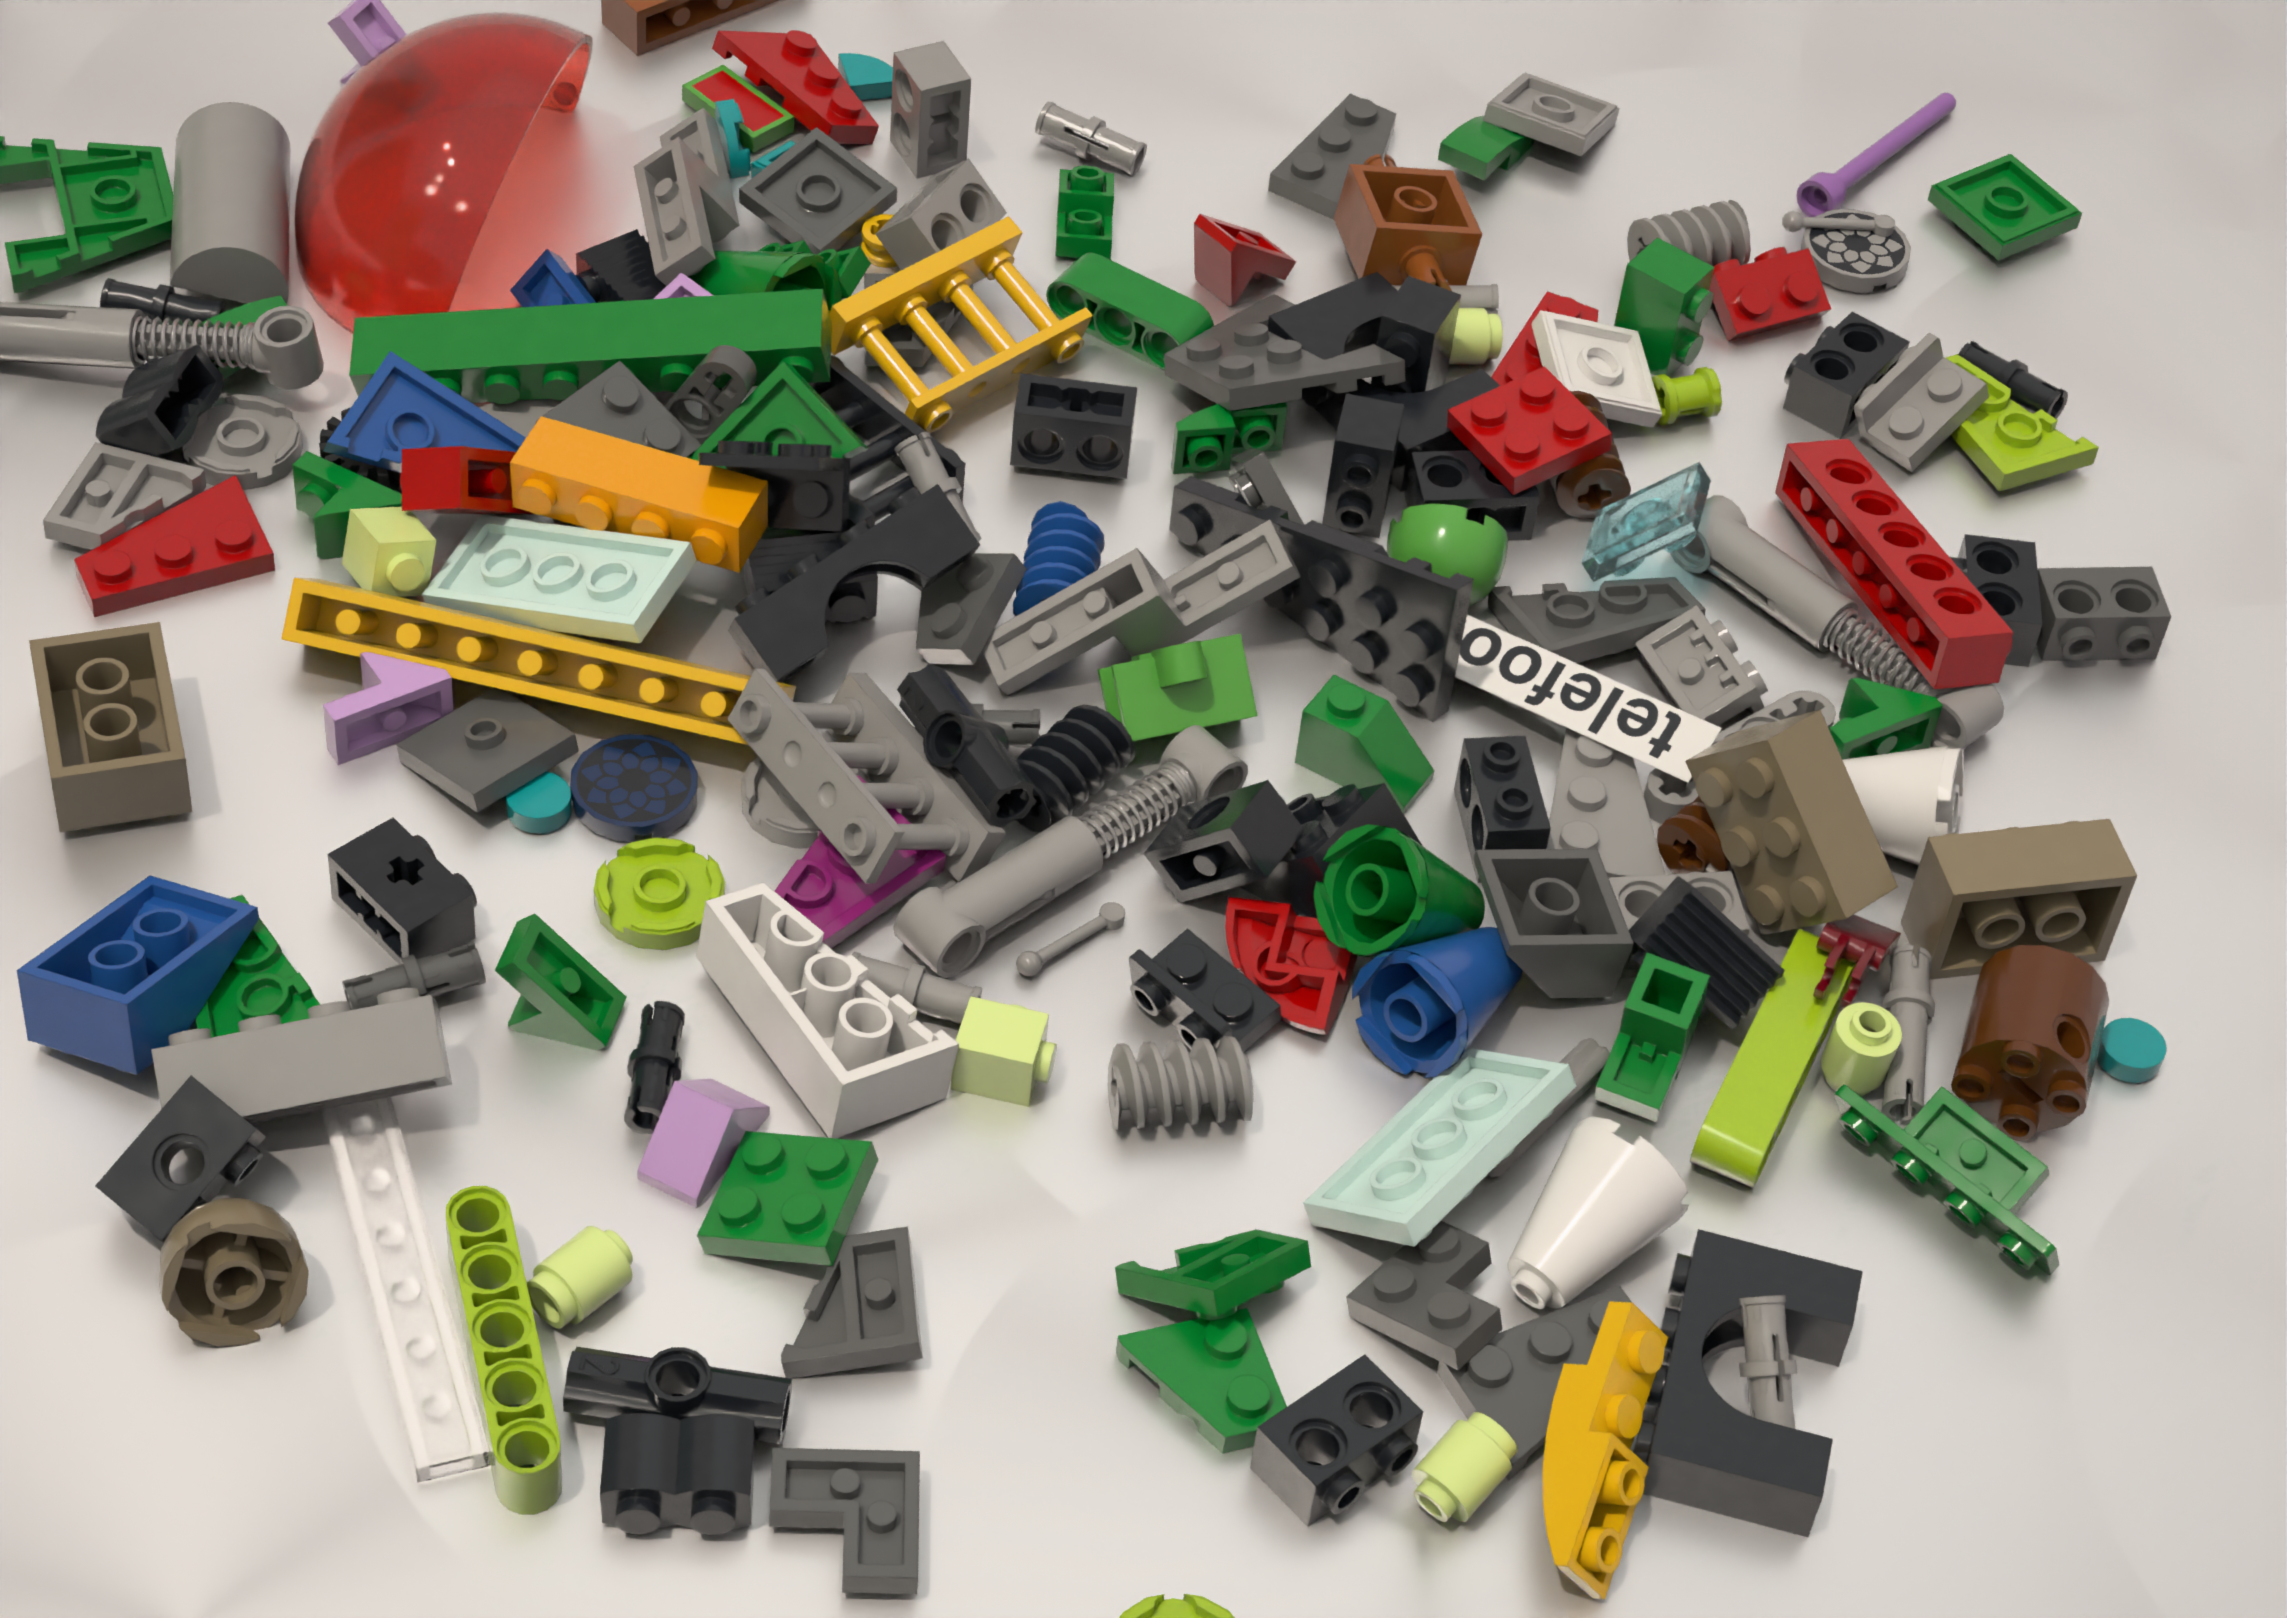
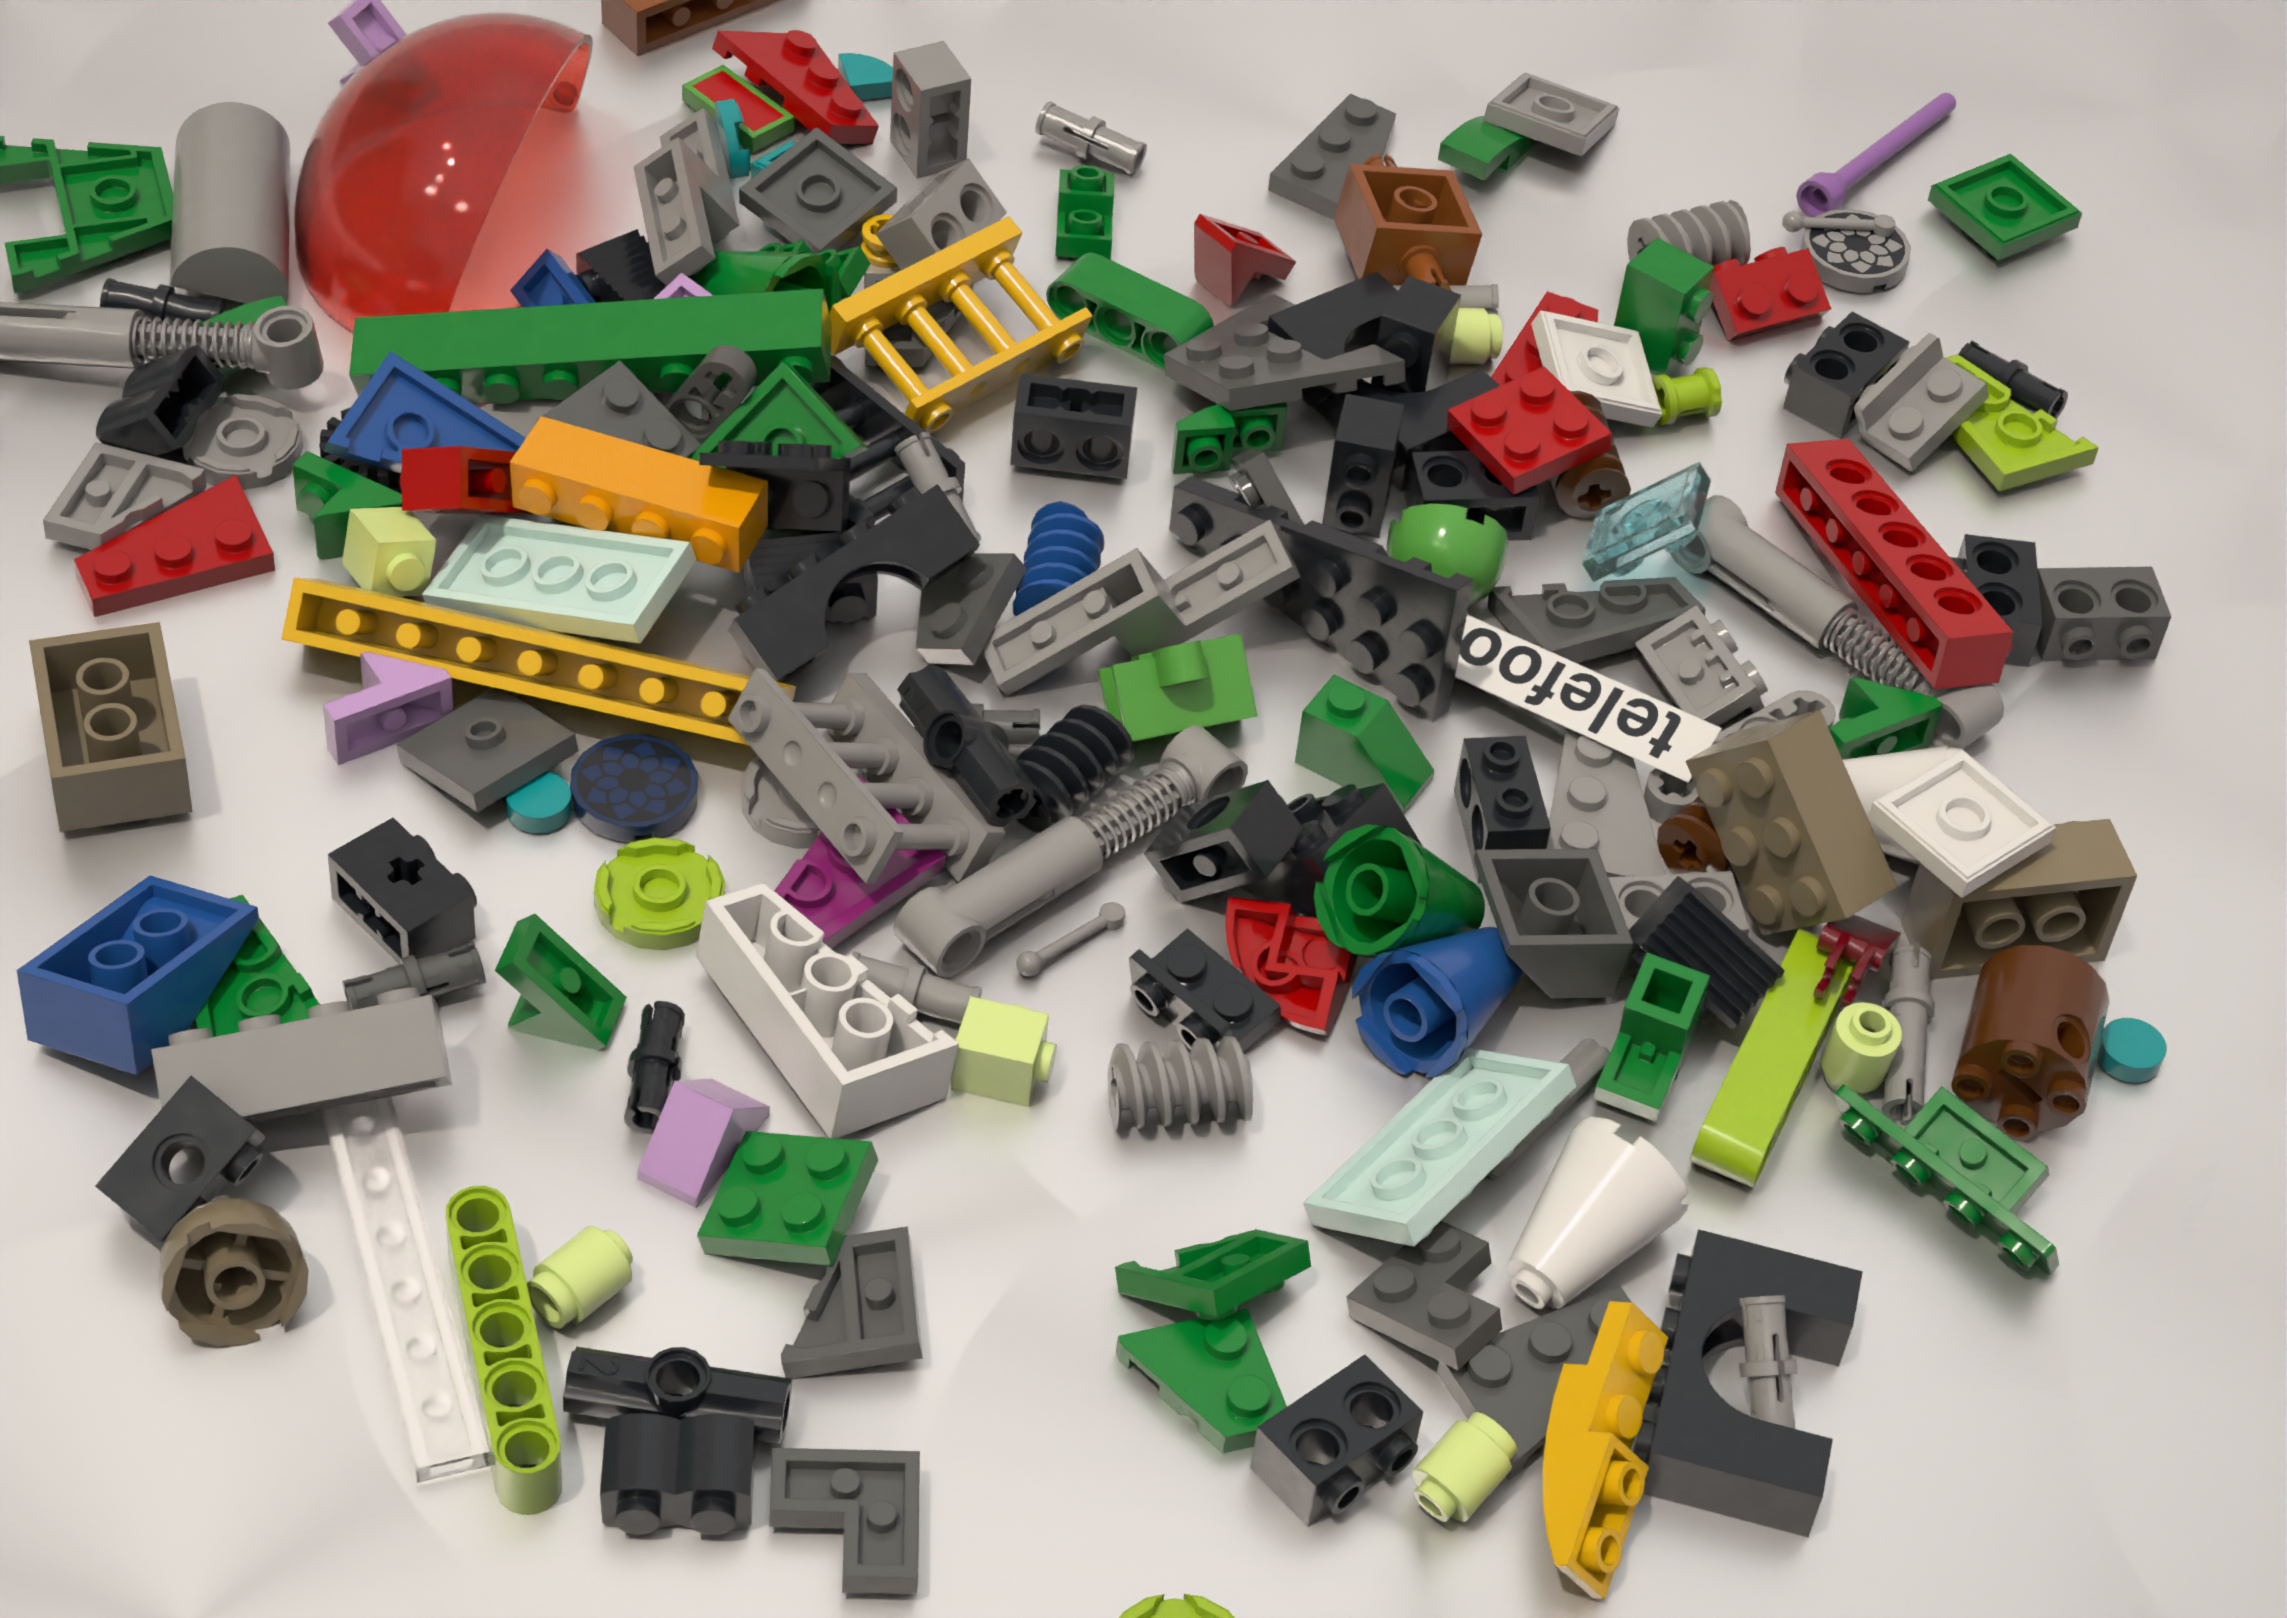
none -> white plate [1868,749,2056,898]

